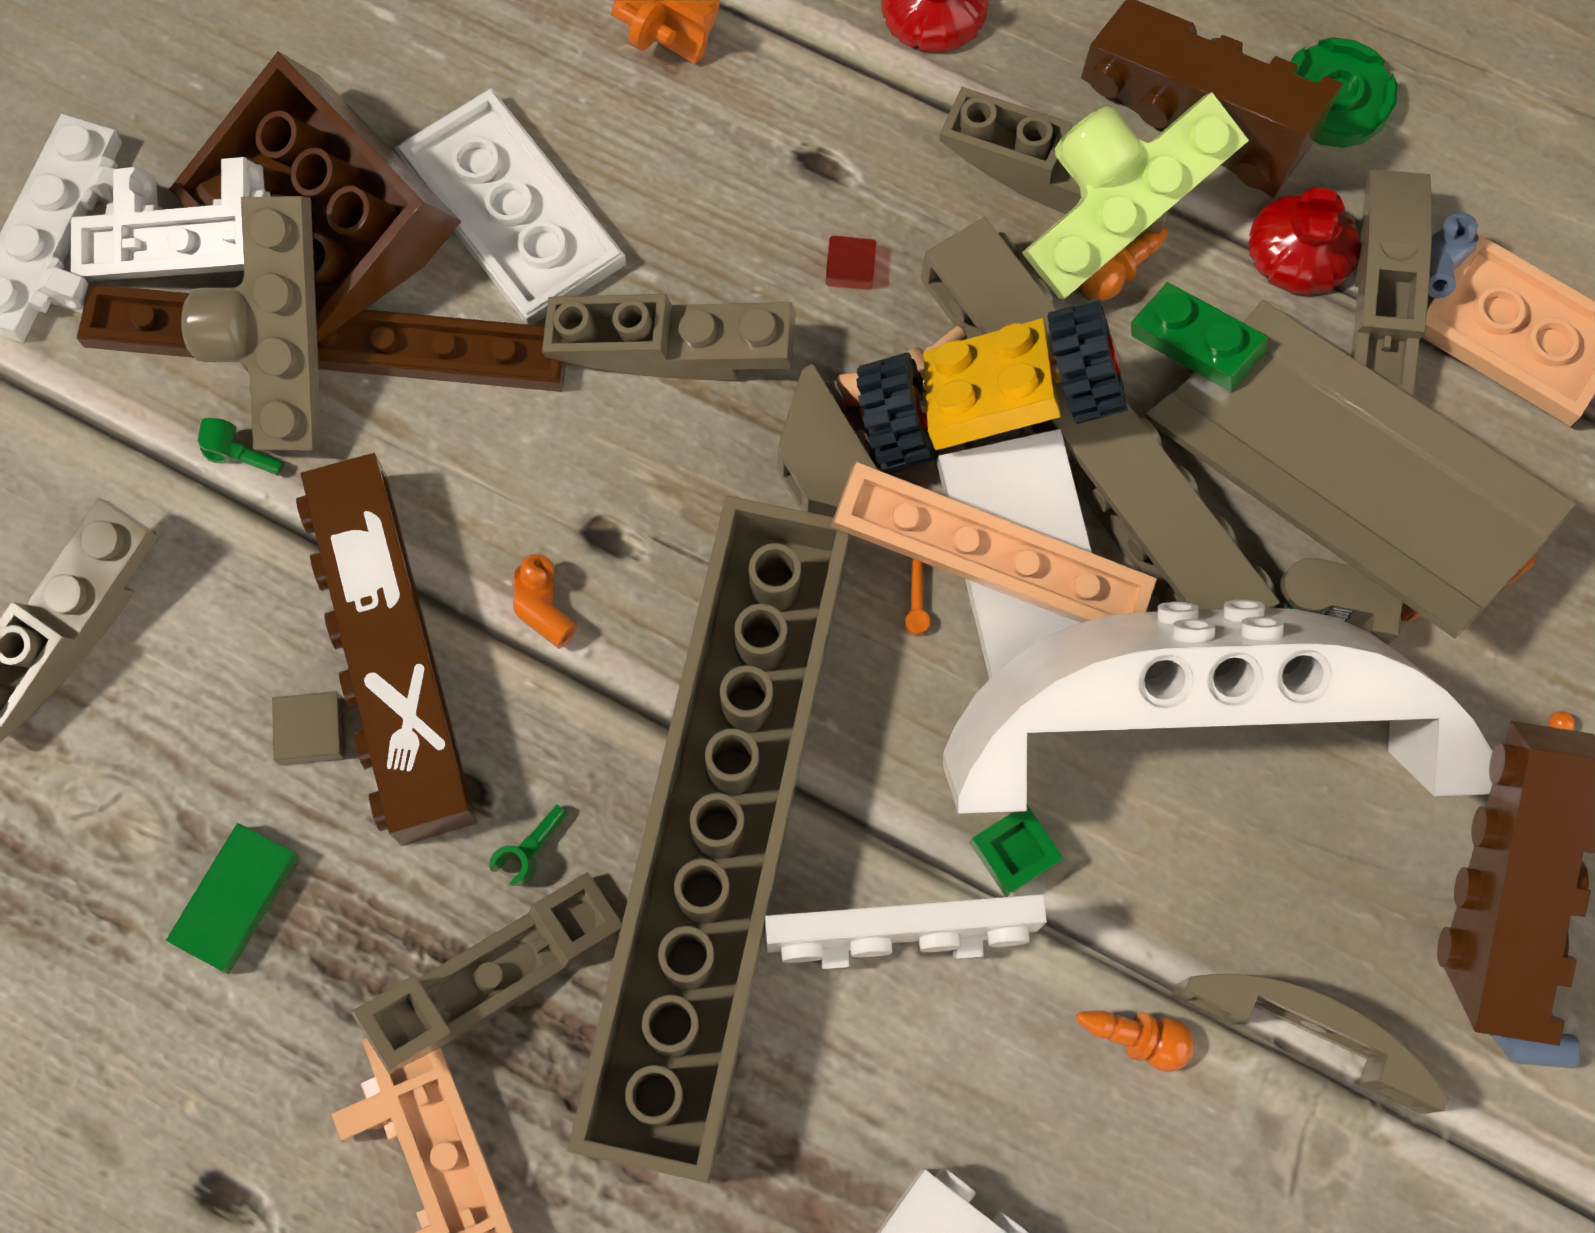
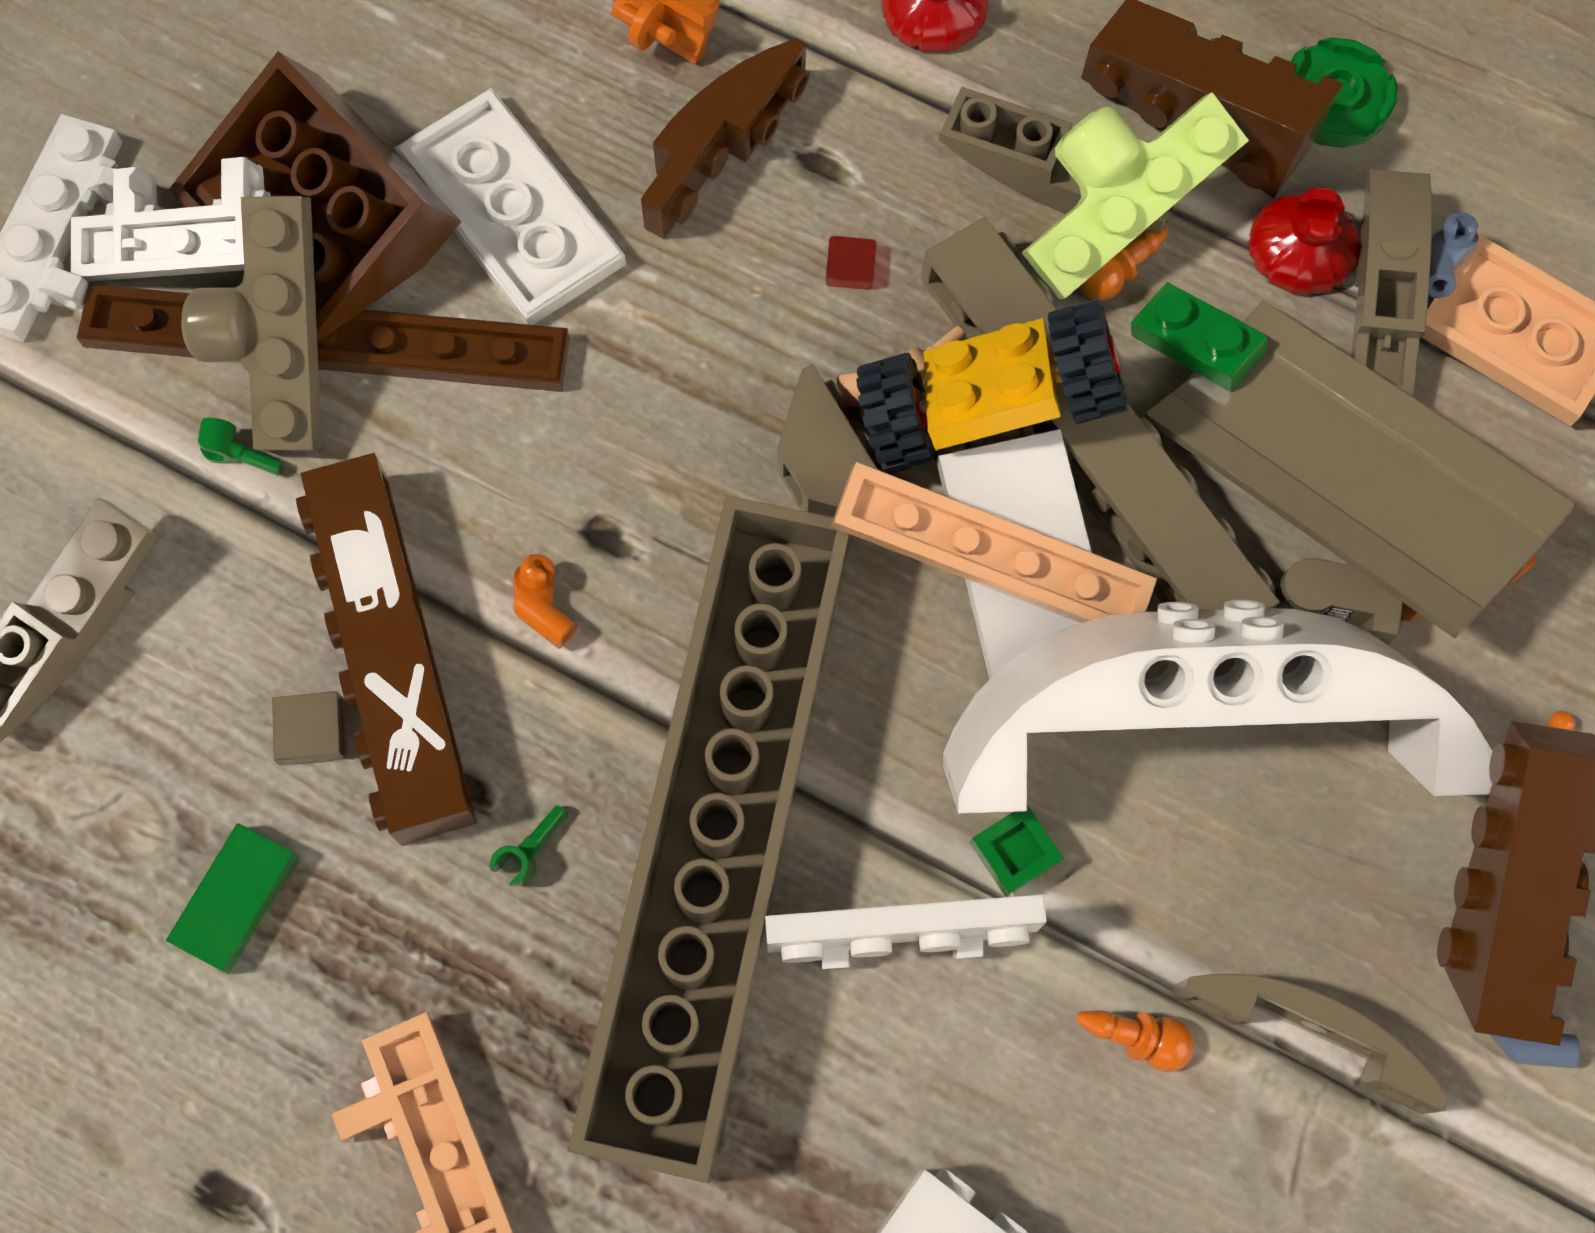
dark tan slope [352,872,622,1073] -> none
dark tan slope [542,294,796,380] -> none
orange hinge [905,558,930,636] -> none
none -> reddish brown slope [641,38,810,240]

